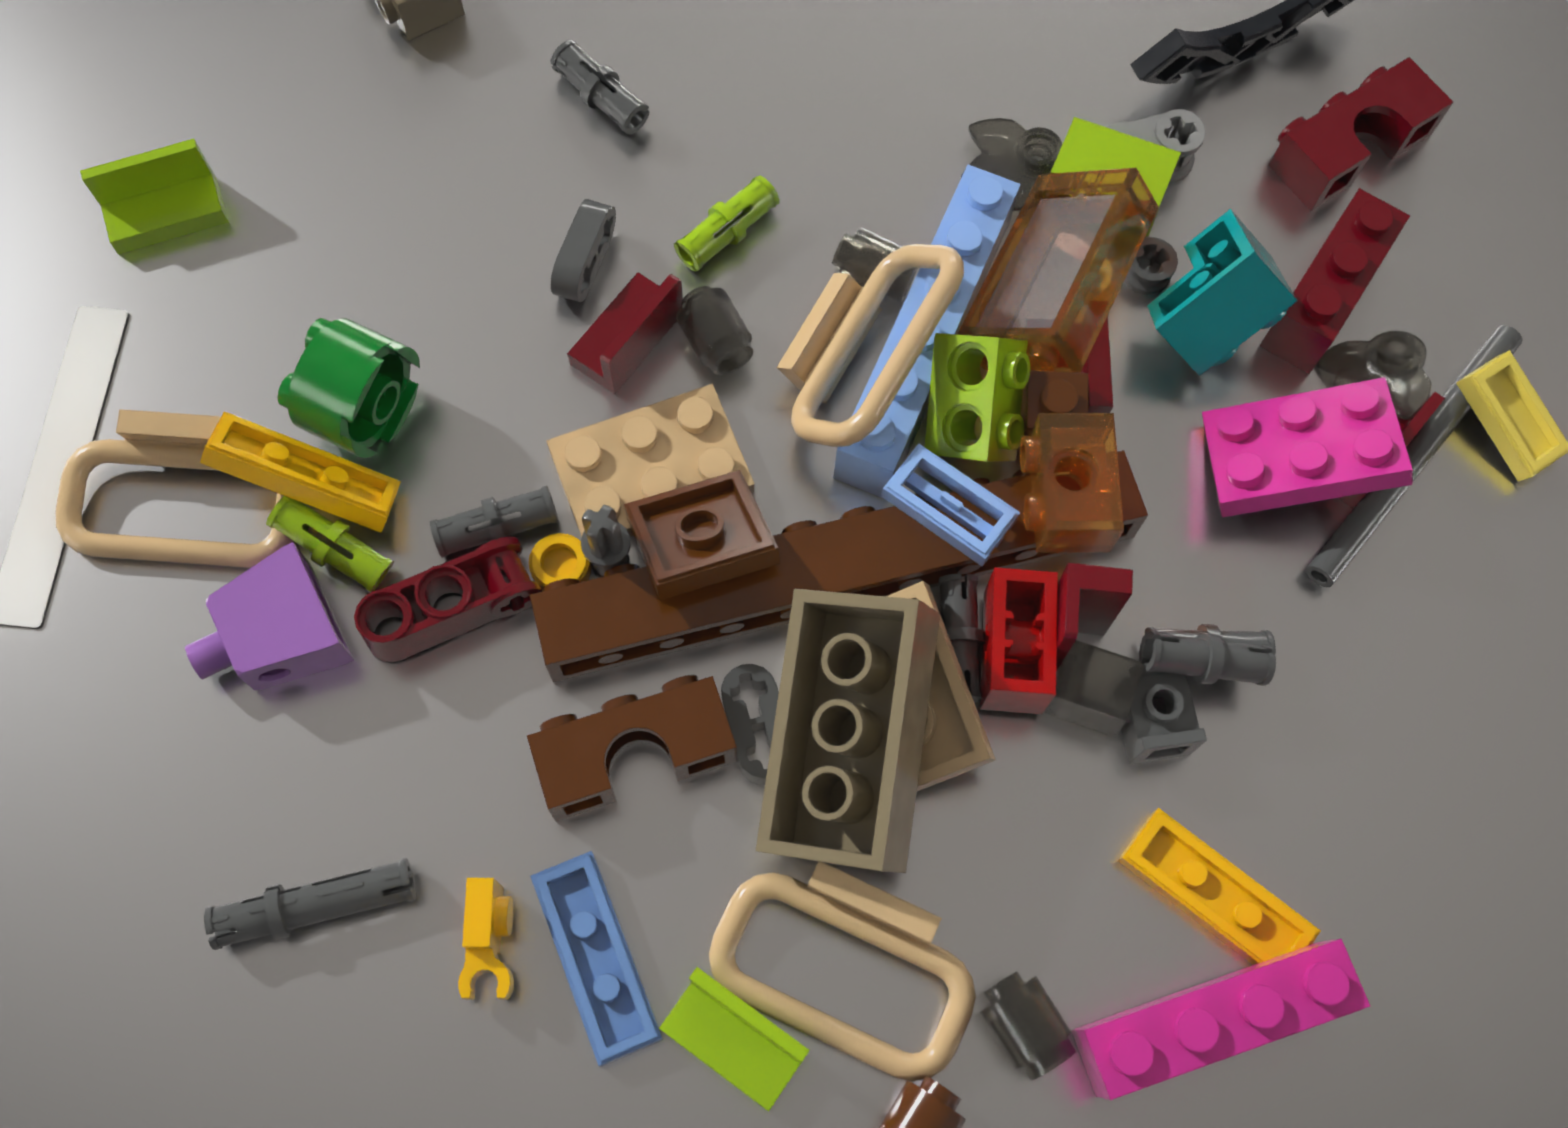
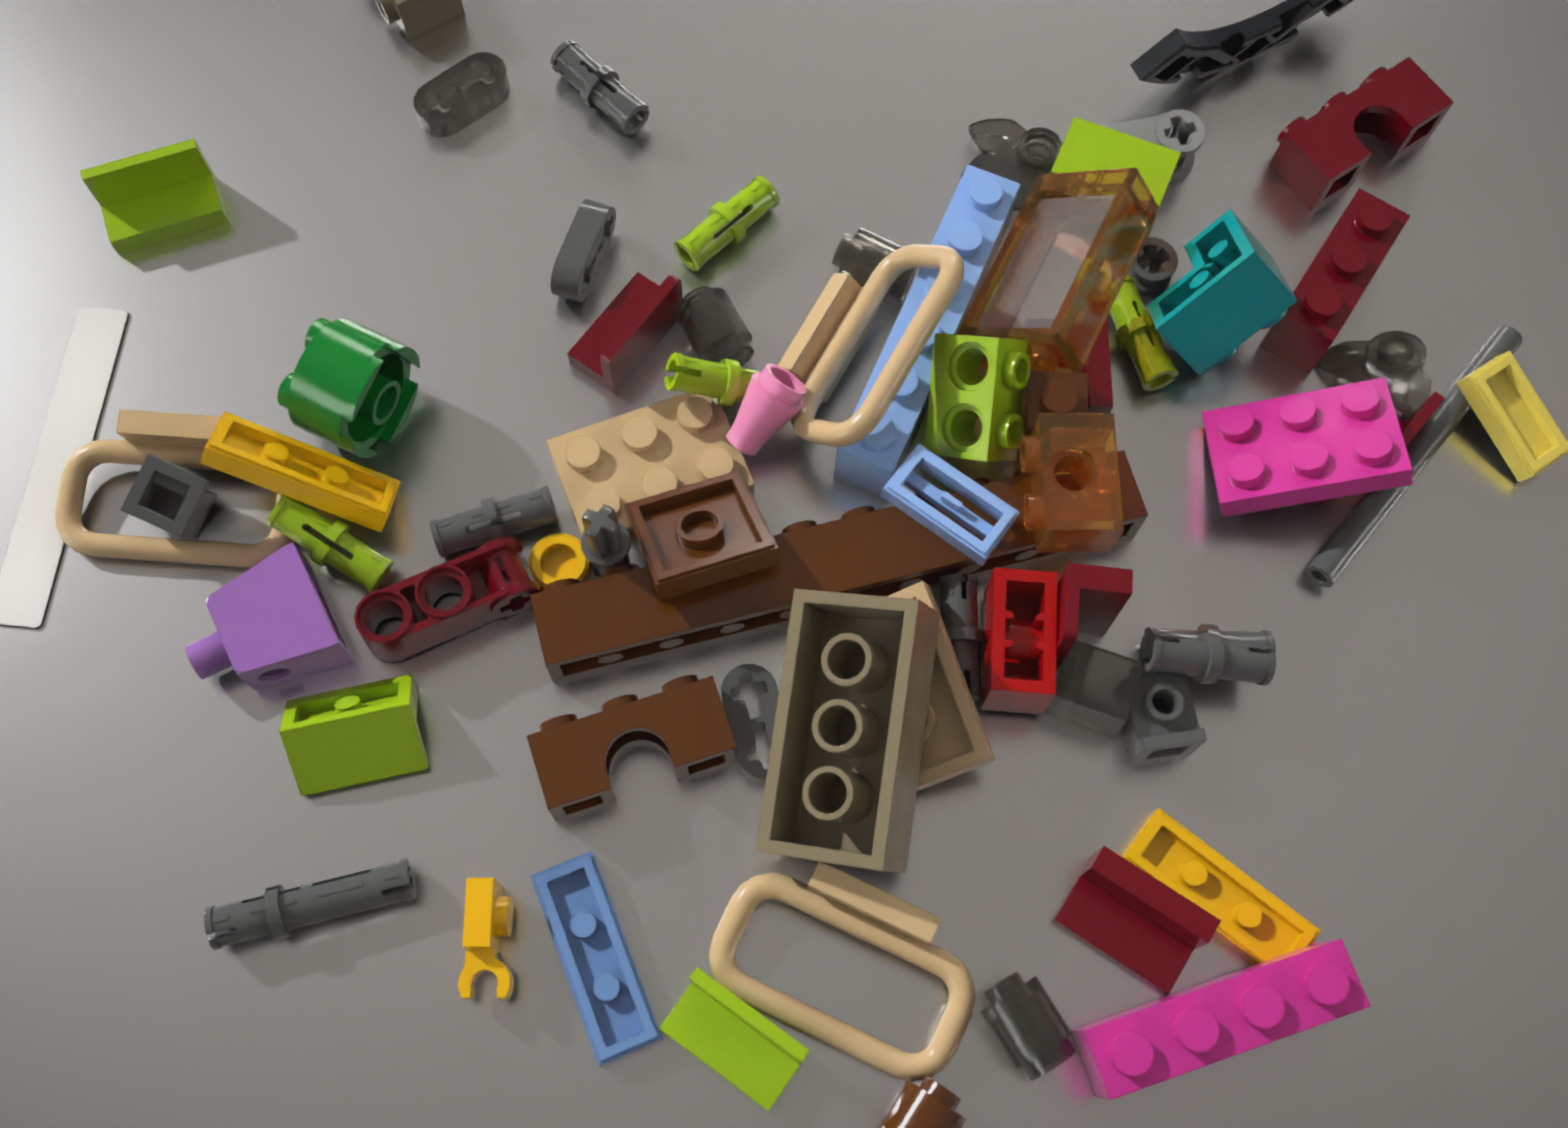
none -> dark grey brick [121,453,218,538]
none -> lime panel [279,674,429,797]
none -> clear smoke beam [413,52,511,138]
none -> lime pin [664,352,760,406]
none -> bright pink cone [726,364,807,456]
none -> dark red panel [1052,846,1221,996]
none -> lime pin [1099,275,1179,391]

